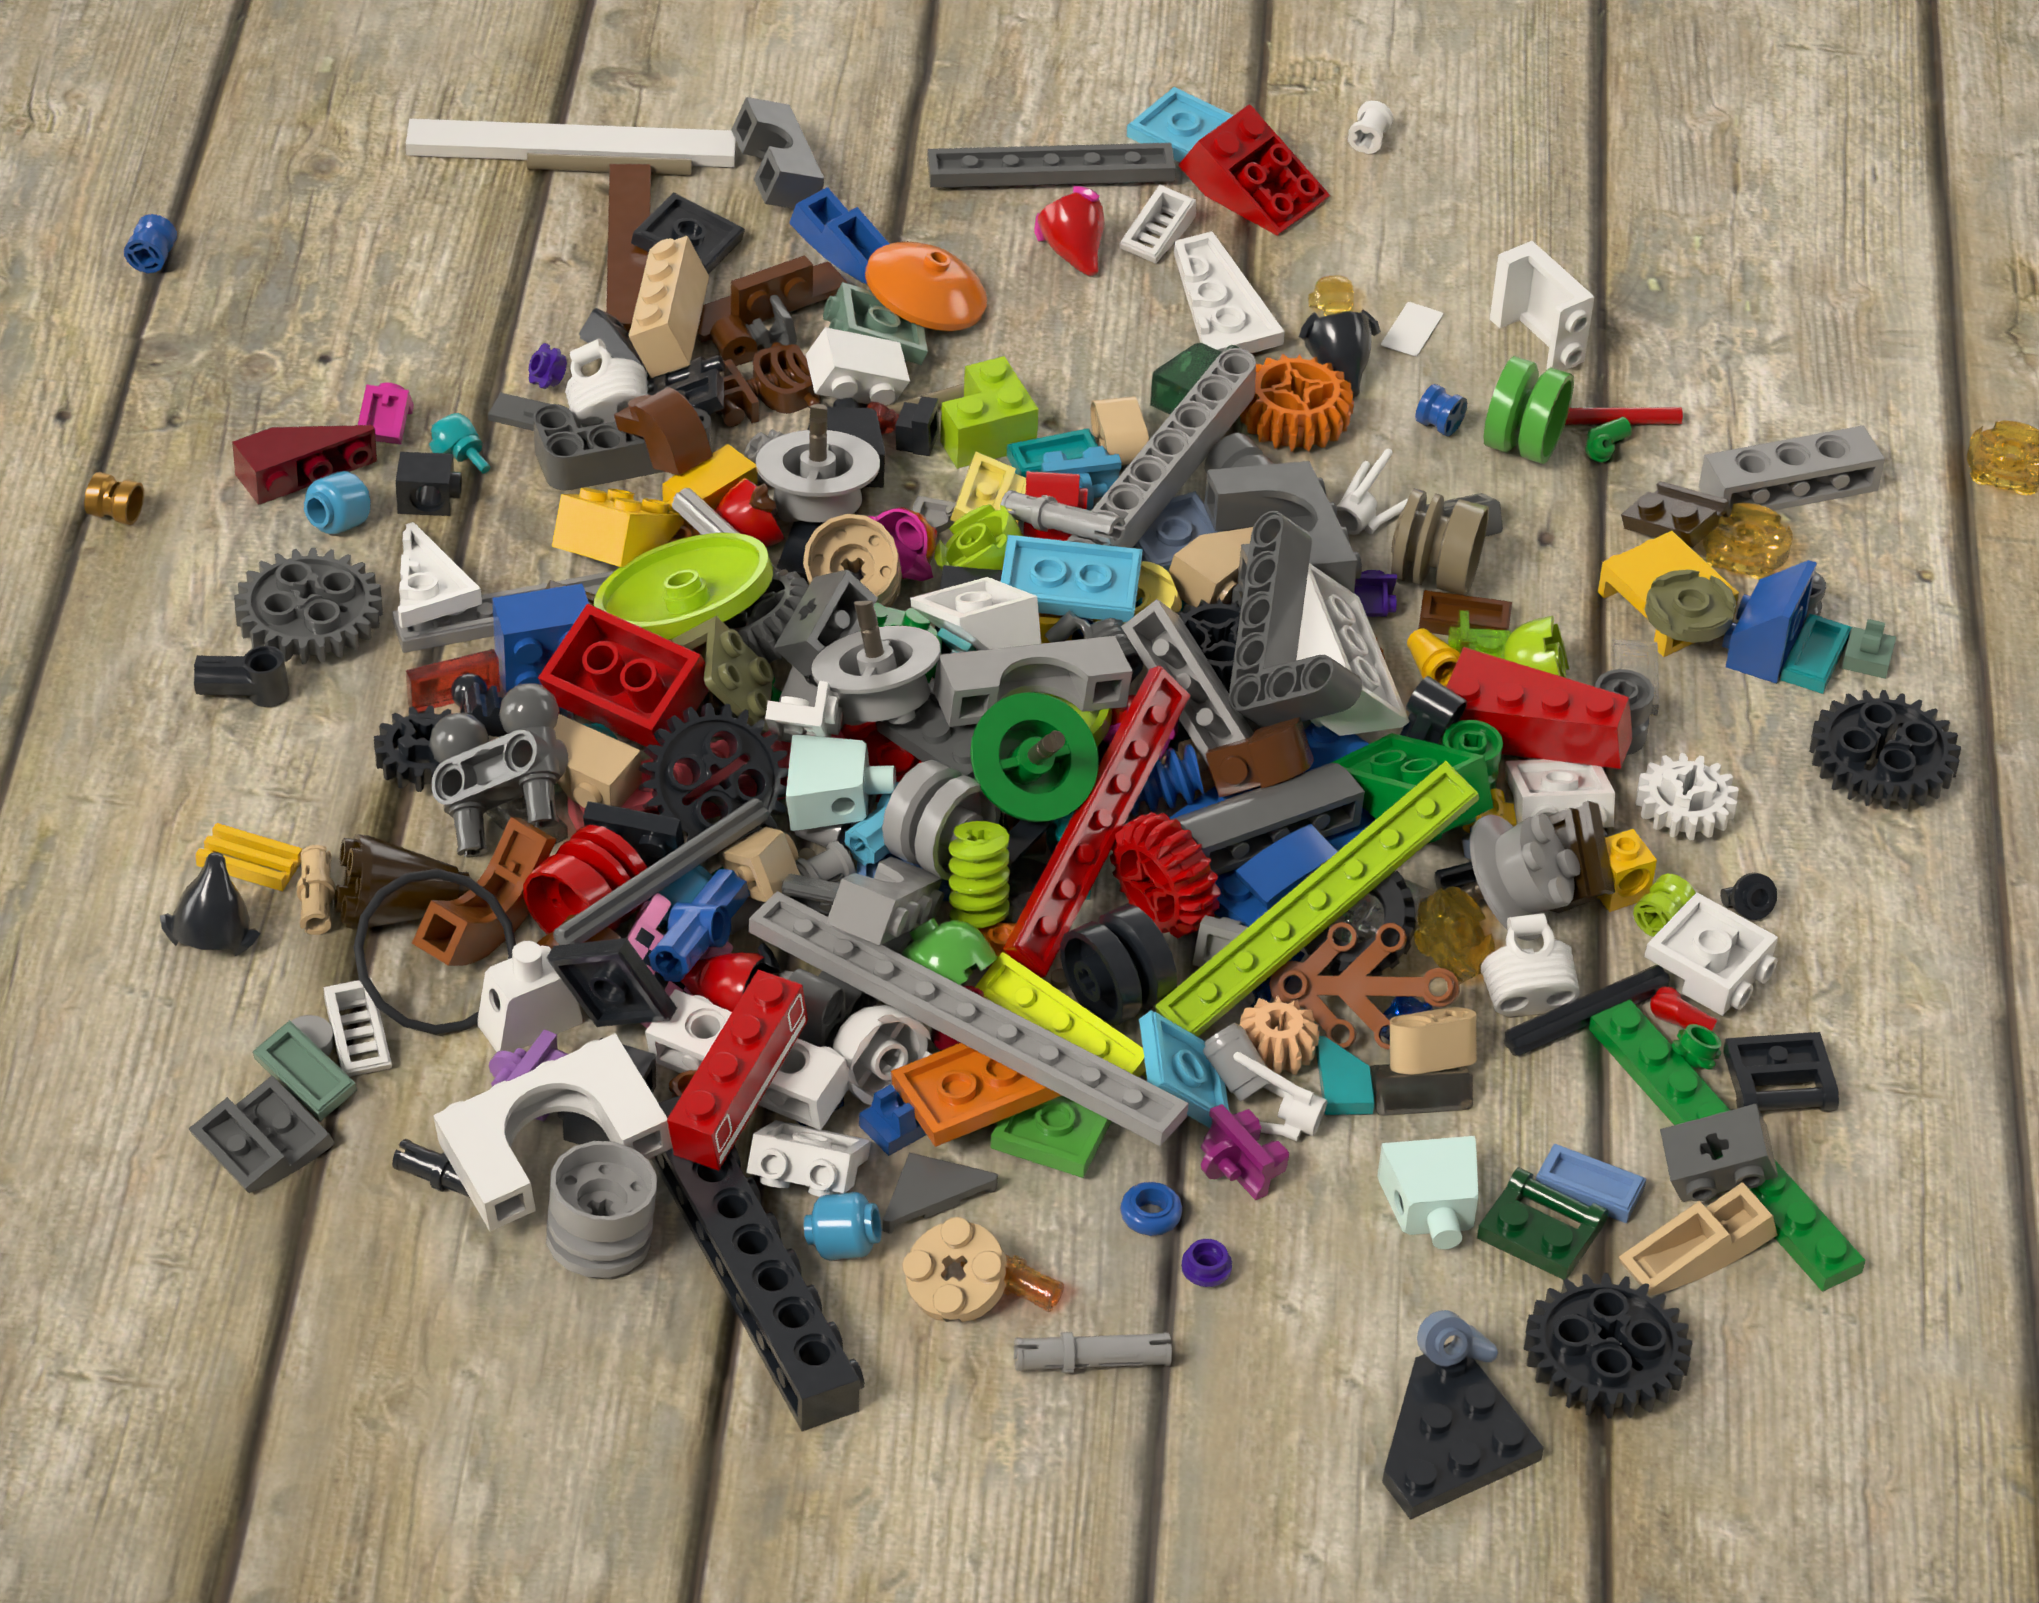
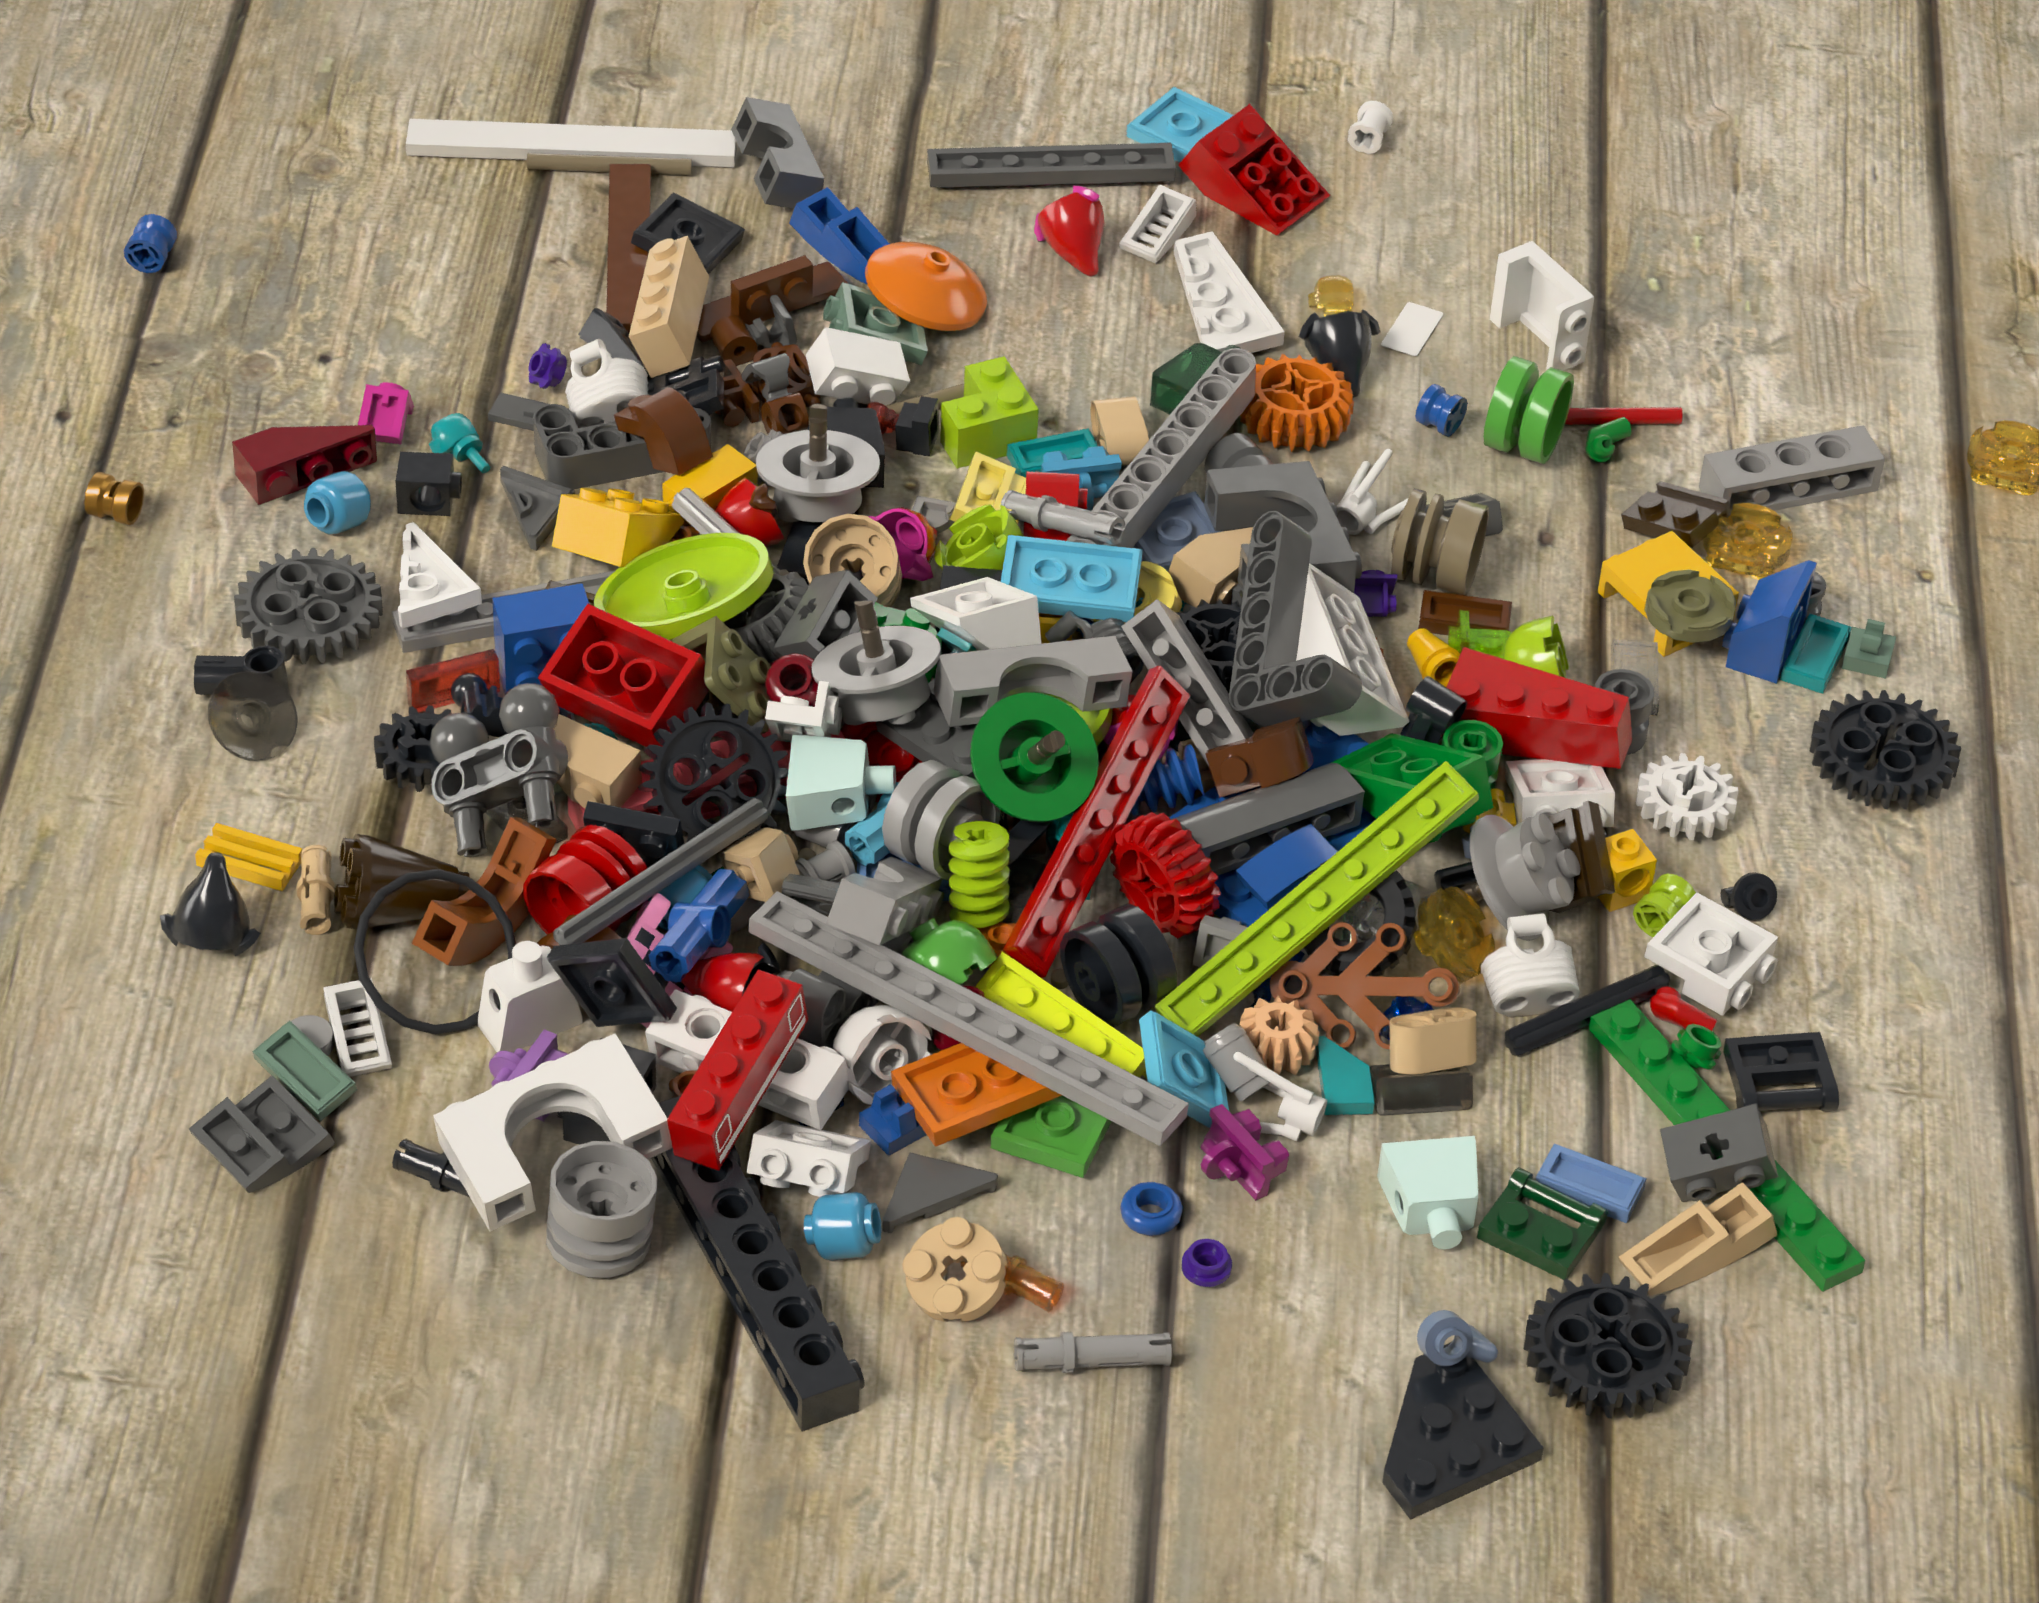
none -> clear smoke dish [208,671,298,761]
none -> dark grey tile [500,466,575,551]
none -> leg [741,353,809,434]
none -> dark red head [765,653,818,707]

